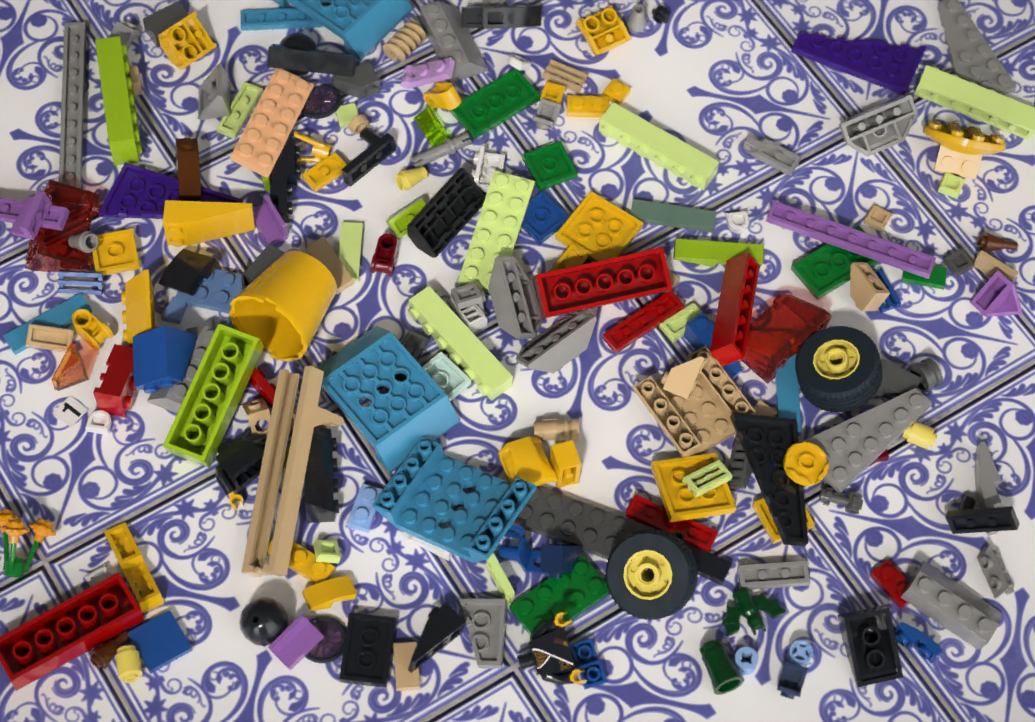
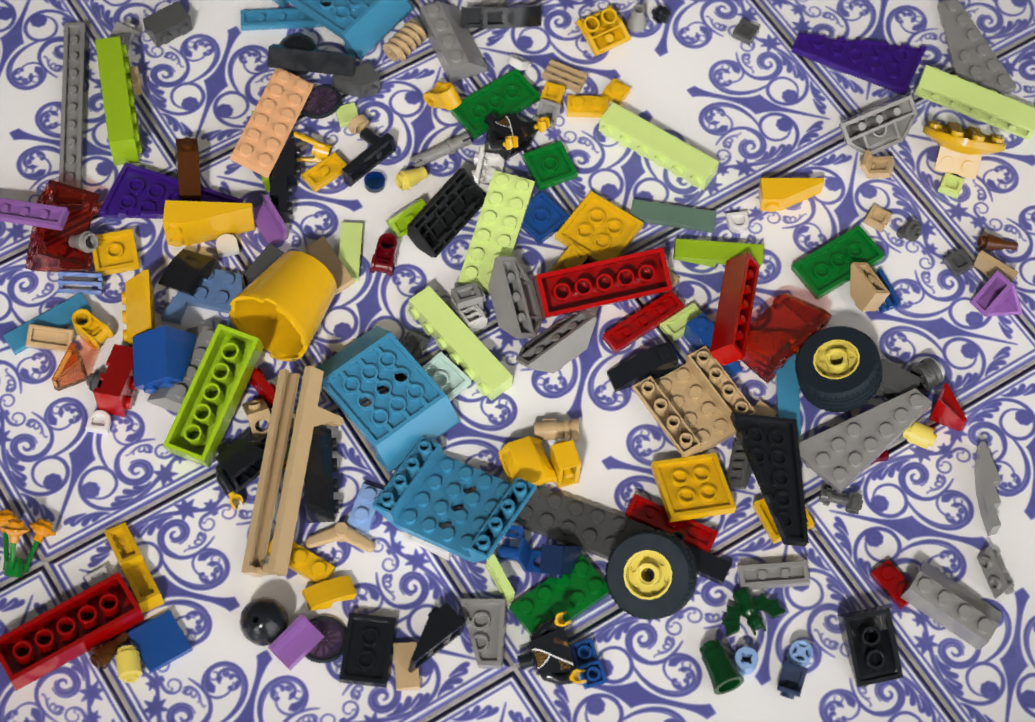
medium lavender panel [10,190,52,240] -> none
white sticker [53,396,89,427] -> none
yellow slope [158,11,217,70] -> none
light grey slope [198,64,230,120] -> none
yellowish green tile [216,82,264,139] -> none
yellowish green tile [313,539,341,563] -> none
lavender plate [401,57,455,89] -> none
clear neon green slope [413,106,454,148] -> none
tan slope [661,356,707,400] -> none
yellowish green tile [682,459,733,498] -> none
light grey hinge [743,135,801,176] -> none
medium lavender plate [766,201,936,279] -> none
yellow tile [783,442,829,486] -> none
blue slope [894,622,943,664] -> none
green tile [901,265,947,290] -> none
black piece [946,496,1020,534] -> none
none -> dark grey plate [87,370,103,392]
none -> white tile [216,234,240,258]
none -> tan piece [306,522,375,552]
none -> clear blue tile [364,171,385,193]
none -> black torso [484,113,550,161]
none -> black slope [607,341,678,392]
none -> dark grey plate [732,18,760,46]
none -> yellow slope [758,178,824,212]
none -> tan bracket [860,150,895,179]
none -> dark grey plate [896,220,922,242]
none -> red slope [929,383,967,431]

